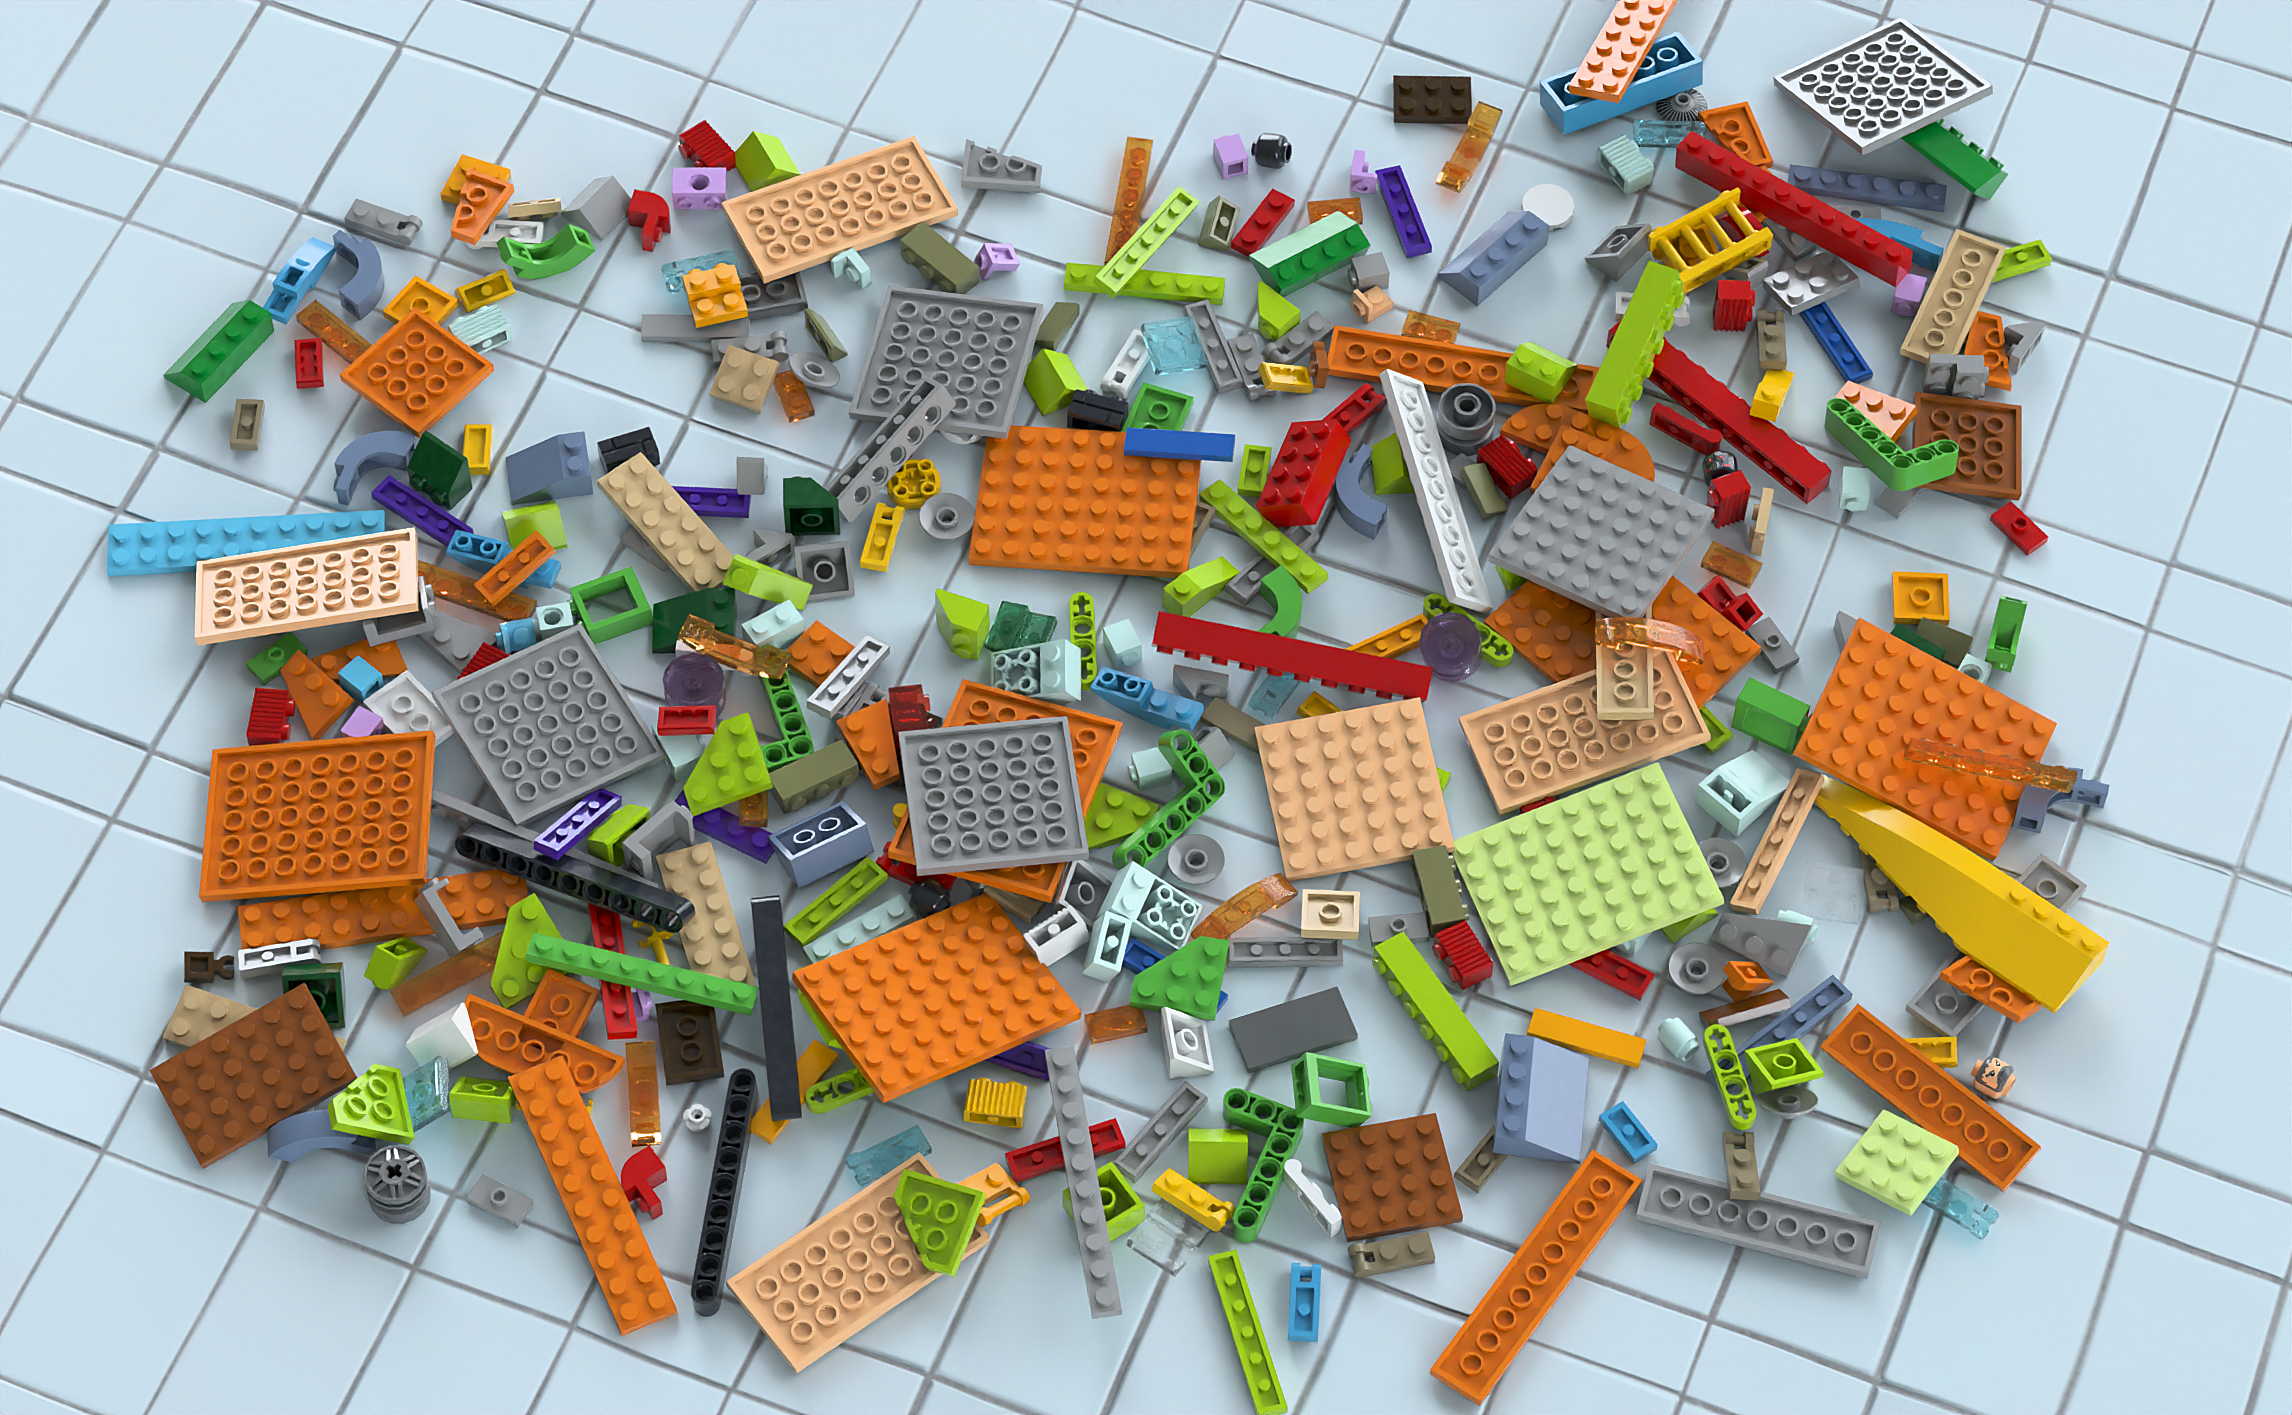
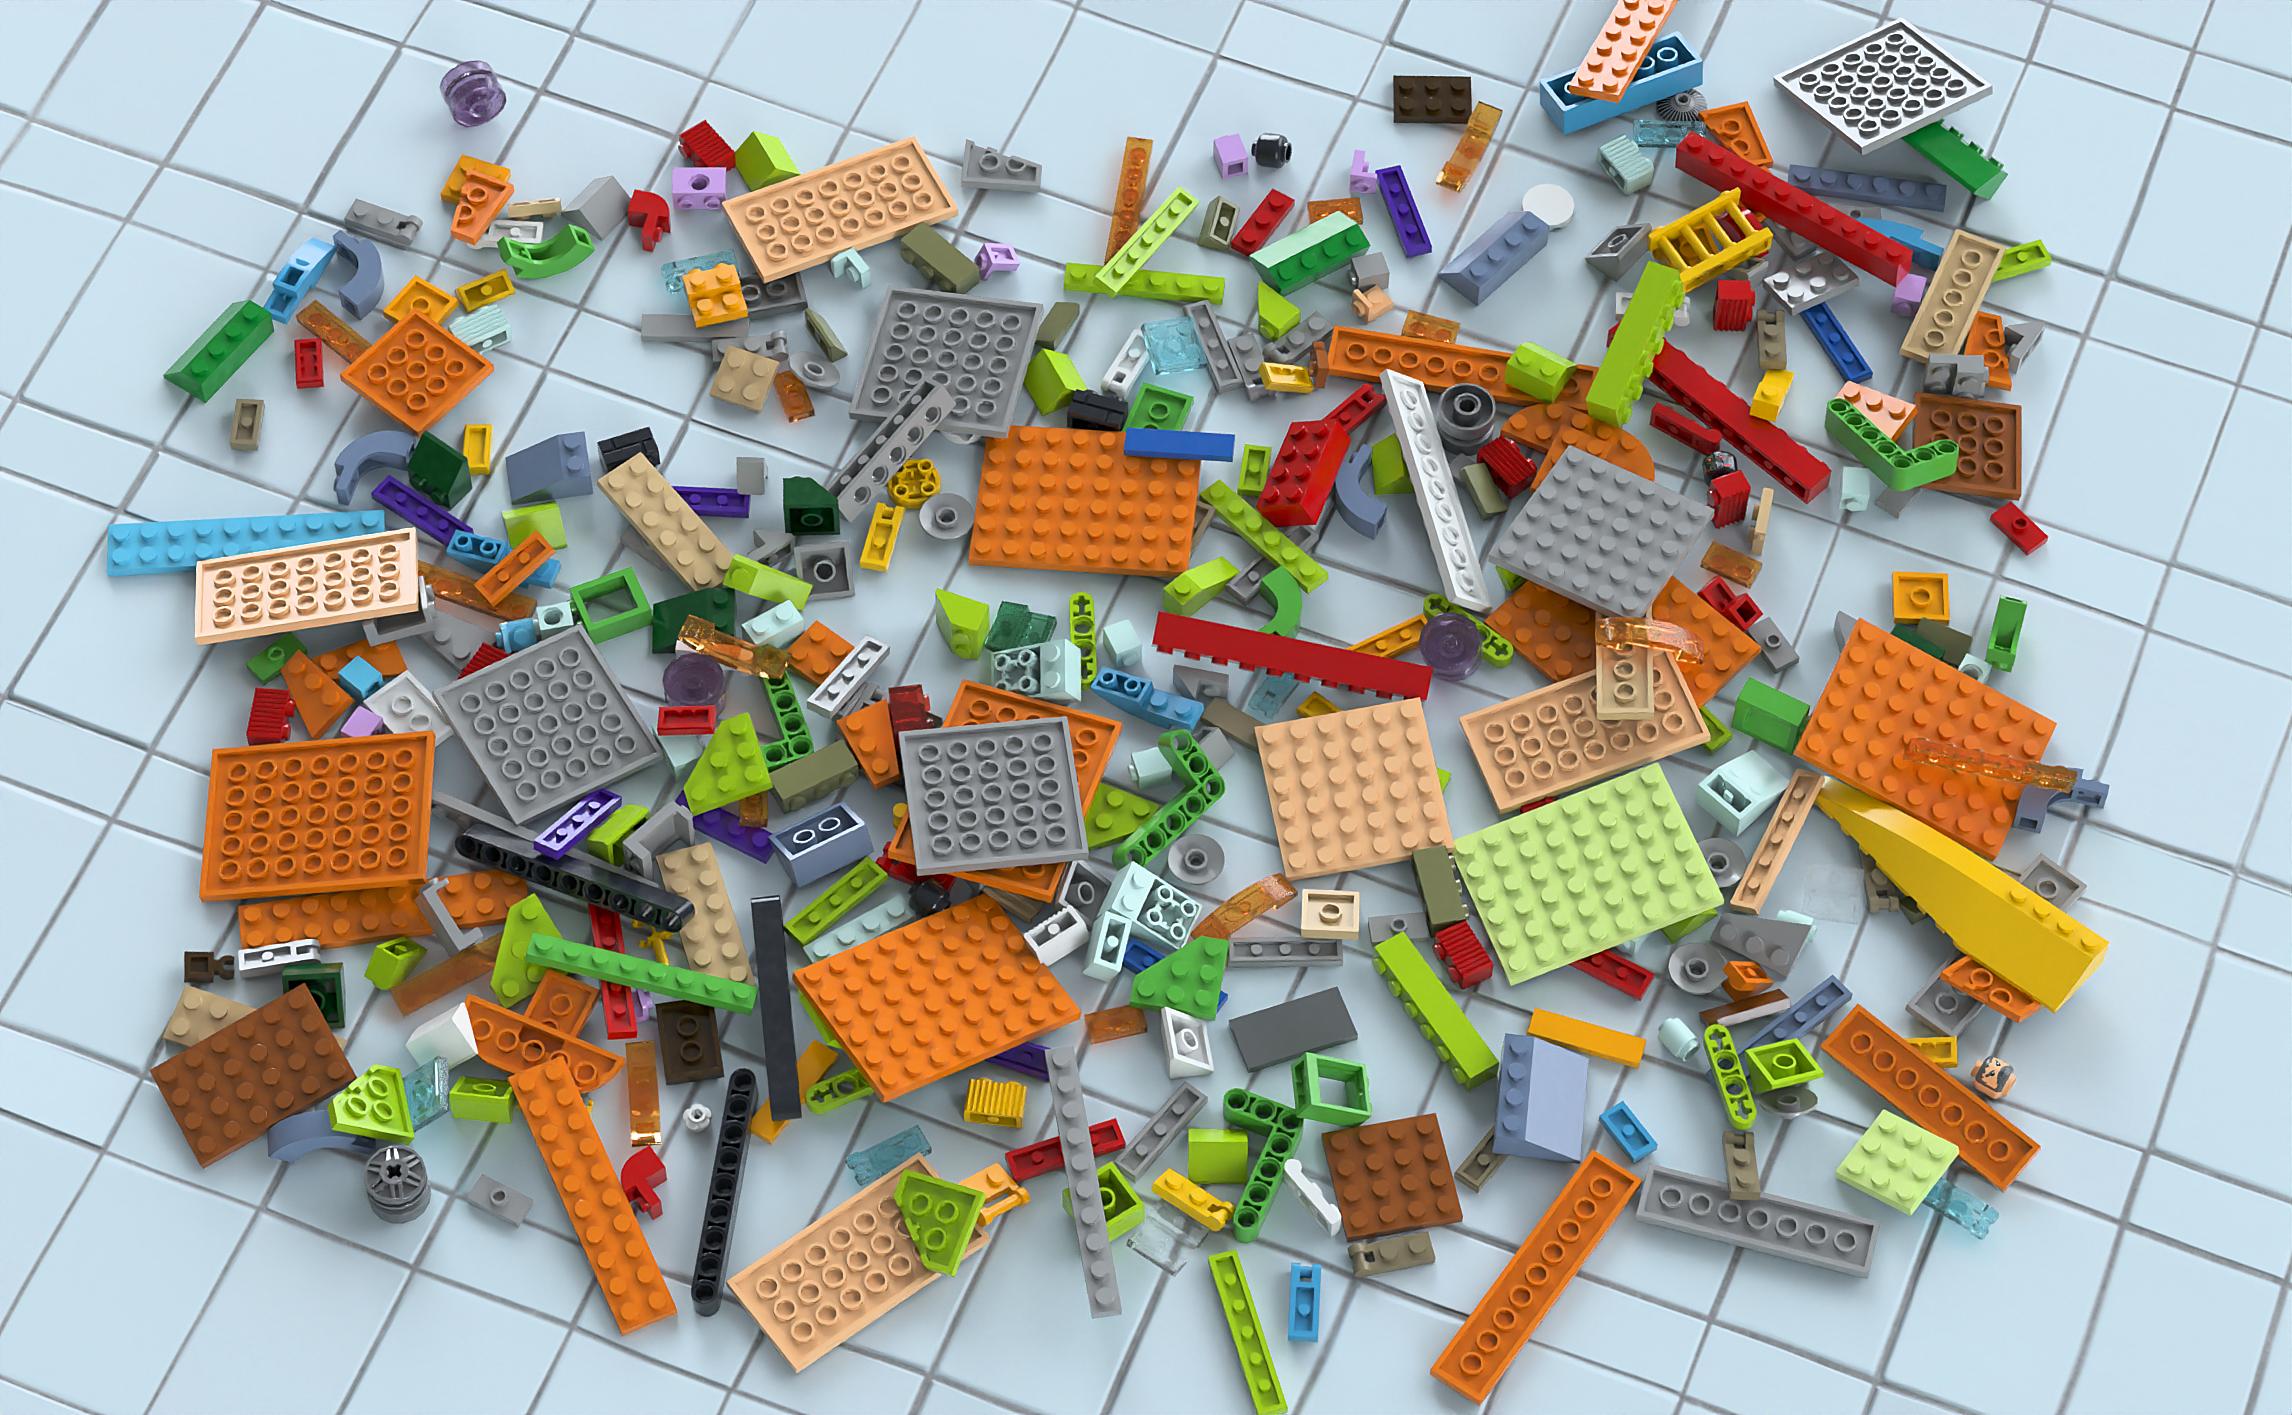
none -> clear purple wheel [439,60,507,127]

